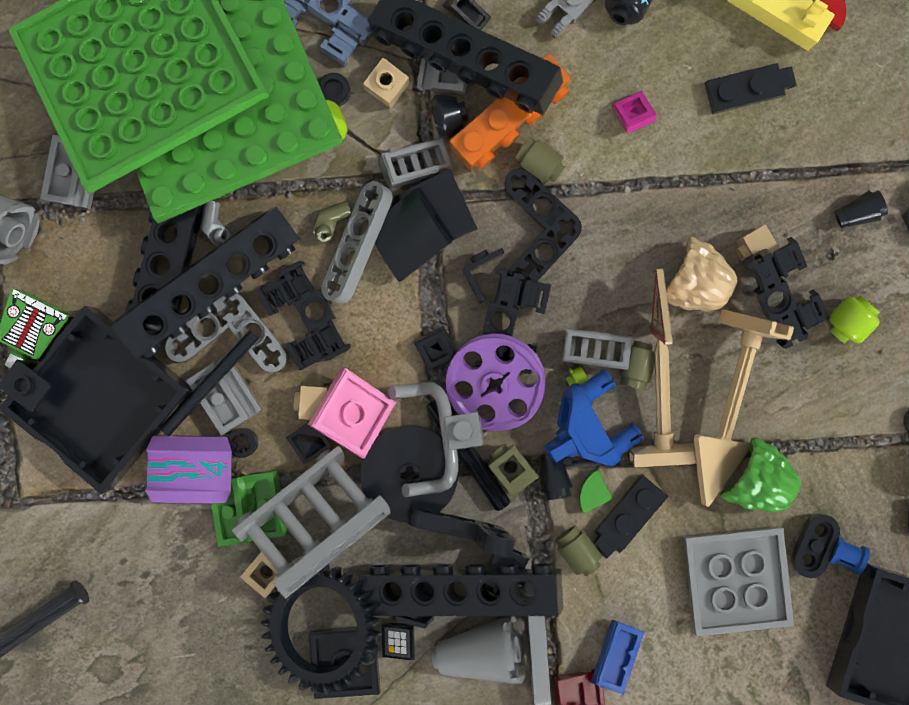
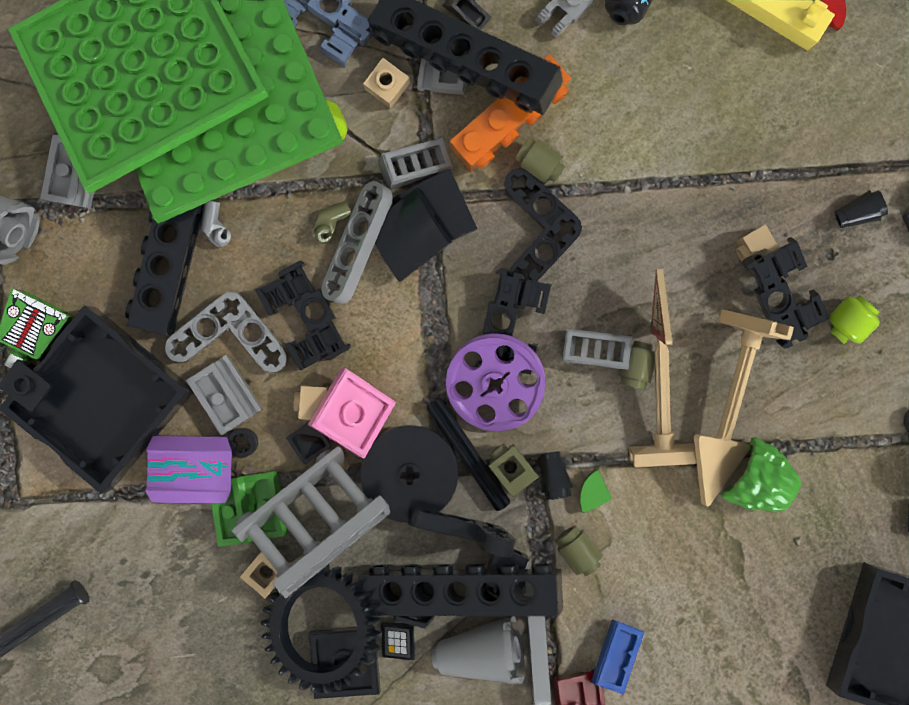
black brick [109,206,300,360] -> none
black bar [159,330,259,436] -> none
black tile [318,73,351,107] -> none
light grey piece [388,382,484,497] -> none
black tile [414,326,457,371] -> none
black cone [430,95,468,139] -> none
black bracket [462,248,504,303] -> none
blue connector [543,369,644,466] -> none
lime plate [566,366,589,386] -> none
black hinge [593,474,669,559] -> none
dark pink tile [612,90,657,134] -> none
tan hair [666,237,738,312] -> none
light grey plate [683,526,794,637] -> none
black hinge [704,63,797,115] -> none
black plate [791,513,840,578] -> none
blue bush [829,537,870,575] -> none

